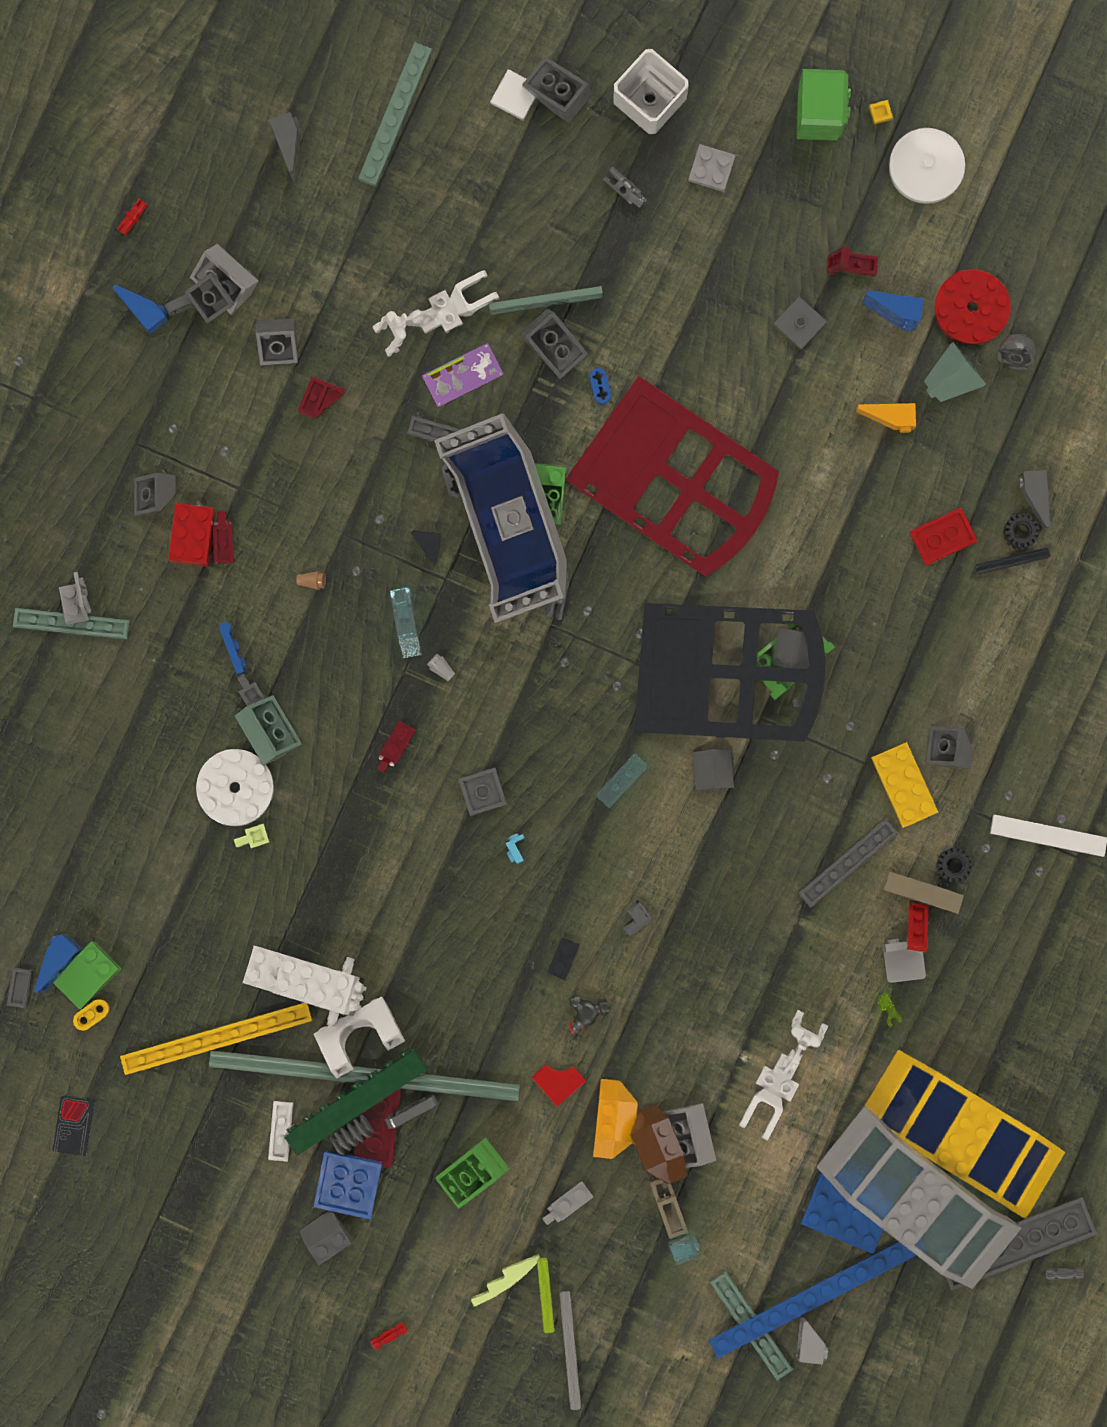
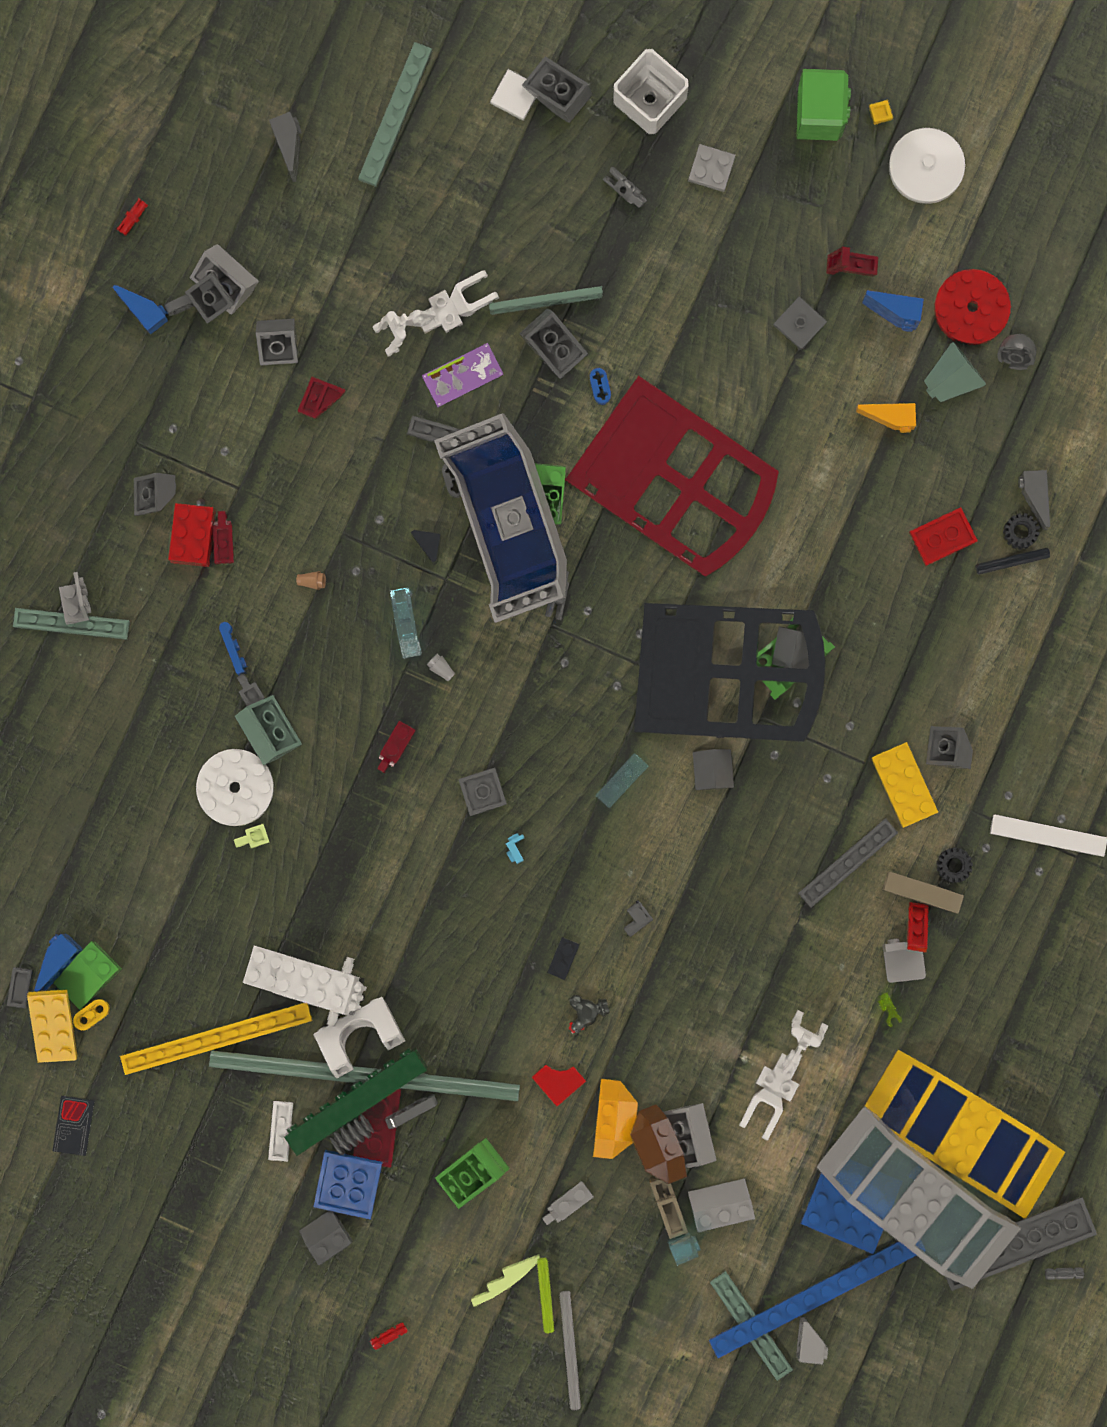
none -> yellow plate [27,990,77,1063]
none -> light grey slope [688,1178,755,1232]

